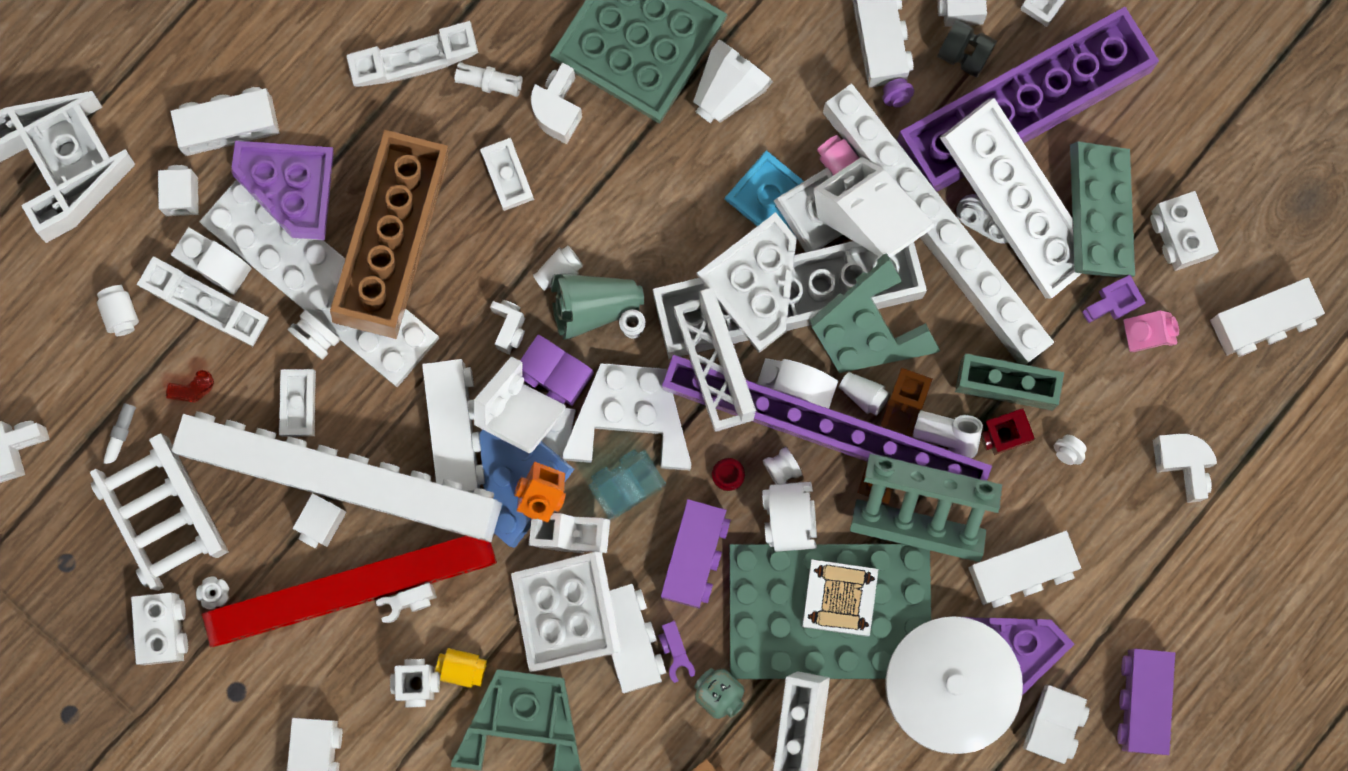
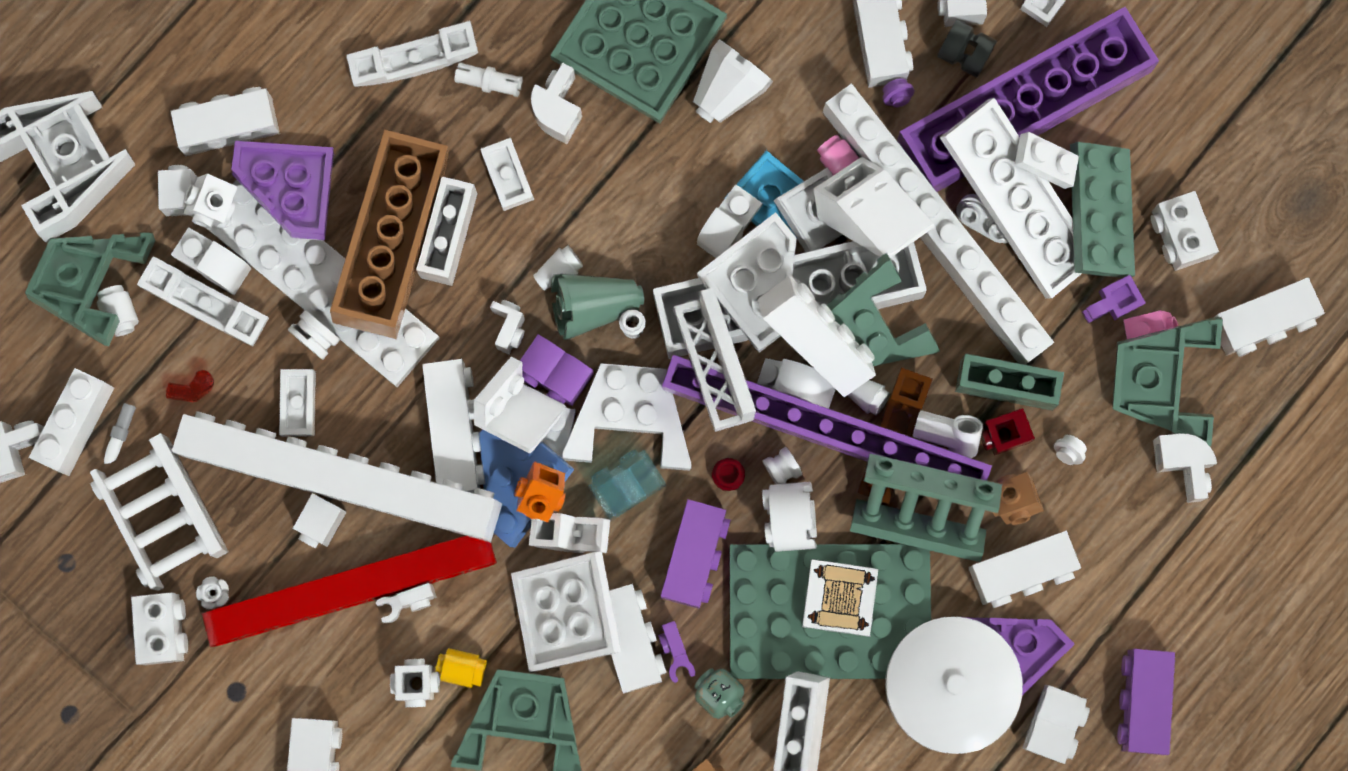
none -> sand green wing [25,233,155,346]
none -> white brick [29,368,114,476]
none -> white brick [184,174,237,228]
none -> white brick [416,176,477,286]
none -> white brick [697,185,762,258]
none -> white brick [758,276,876,397]
none -> medium nougat brick [993,472,1044,525]
none -> white plate [1014,132,1079,189]
none -> sand green wing [1112,317,1223,446]

